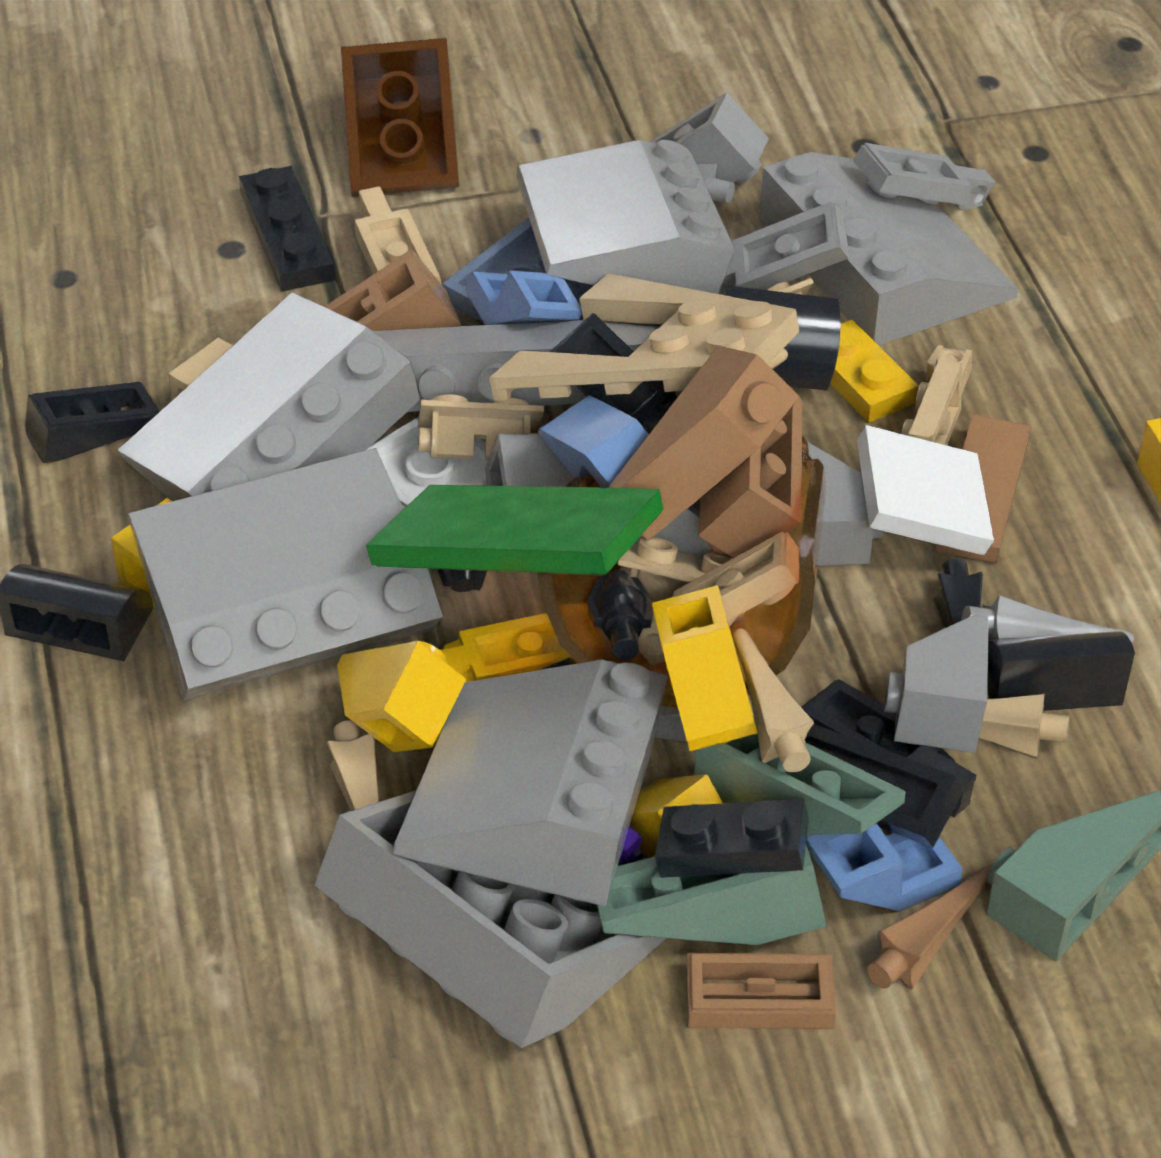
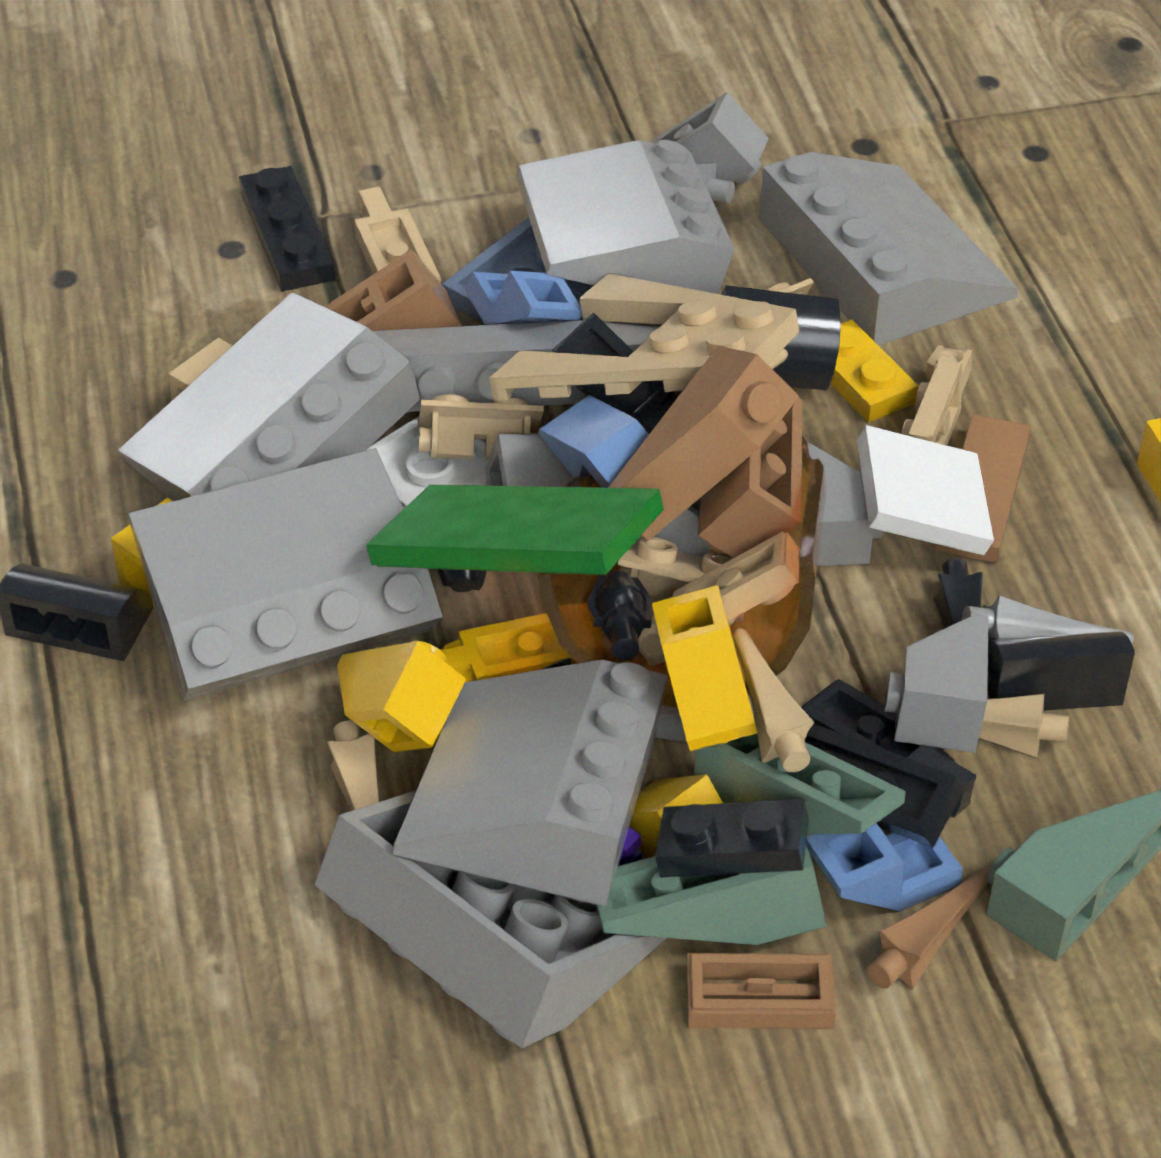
black slope [25,382,160,463] -> none
reddish brown slope [341,38,459,196] -> none
light grey hinge [718,201,849,295] -> none
light grey hinge [853,143,996,209] -> none

